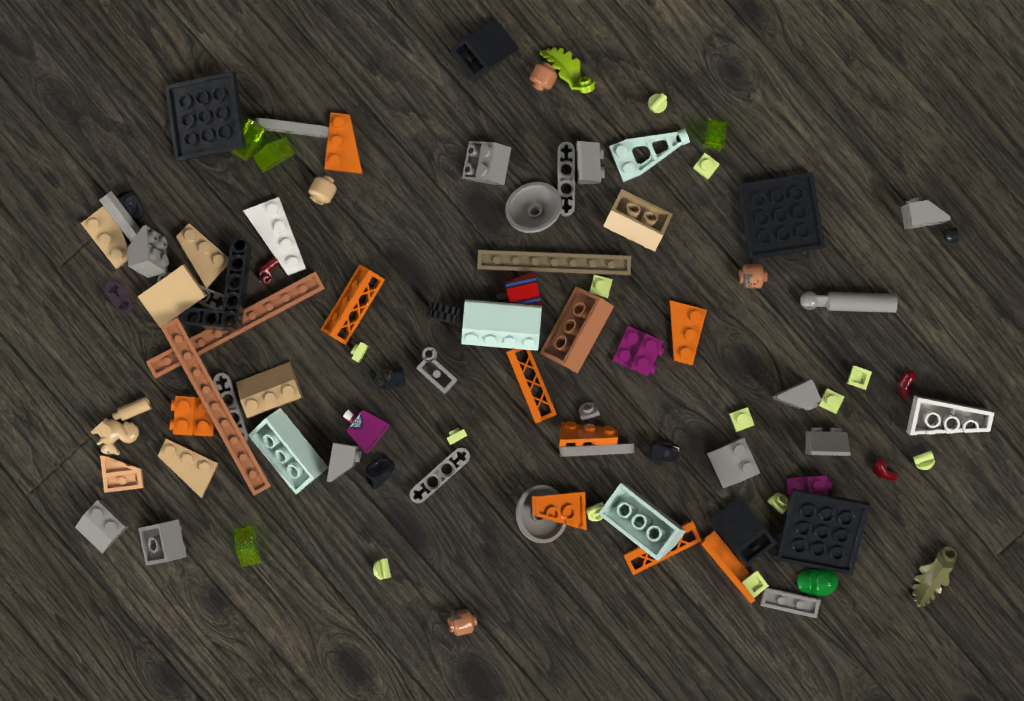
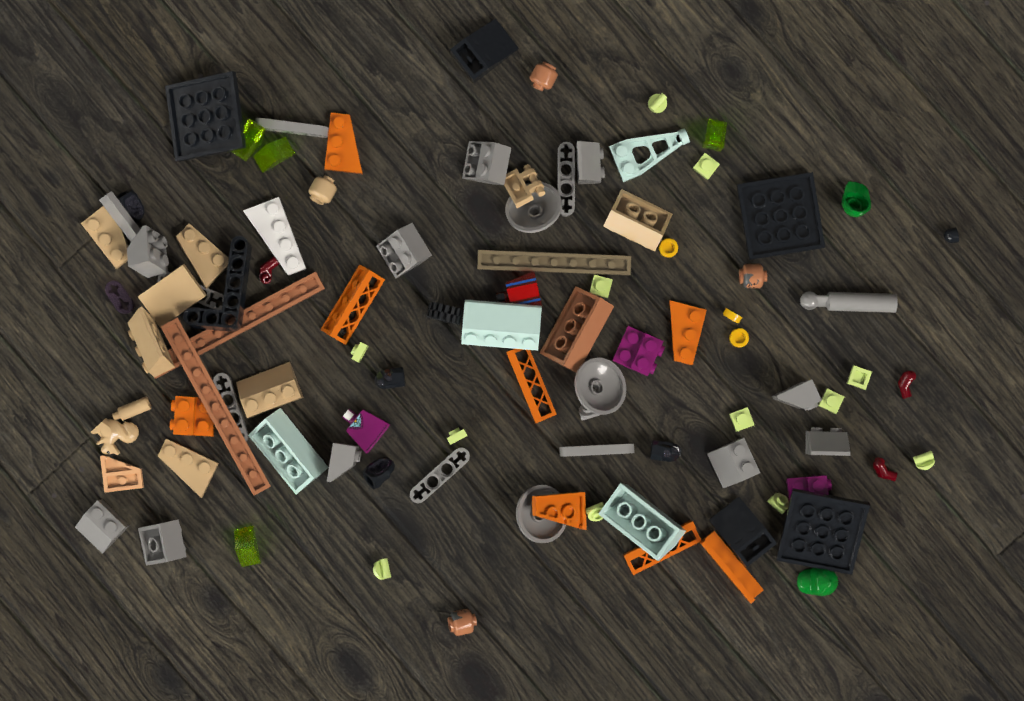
light grey hinge [416,347,458,394] -> none
lime plant [540,47,595,93] -> none
orange wing [559,421,618,447] -> none
yellowish green plate [741,570,769,598] -> none
light grey tile [760,587,821,618] -> none
light grey slope [901,198,951,229] -> none
white wedge [906,395,994,435] -> none
olive plant [912,546,957,607] -> none
none -> tan slope [128,307,175,378]
none -> light grey slope [376,223,432,278]
none -> tan plate [504,164,545,208]
none -> light grey dish [574,358,626,415]
none -> yellow tile [659,238,678,258]
none -> yellow tile [723,308,743,323]
none -> yellow tile [729,328,749,348]
none -> green piece [842,181,871,218]

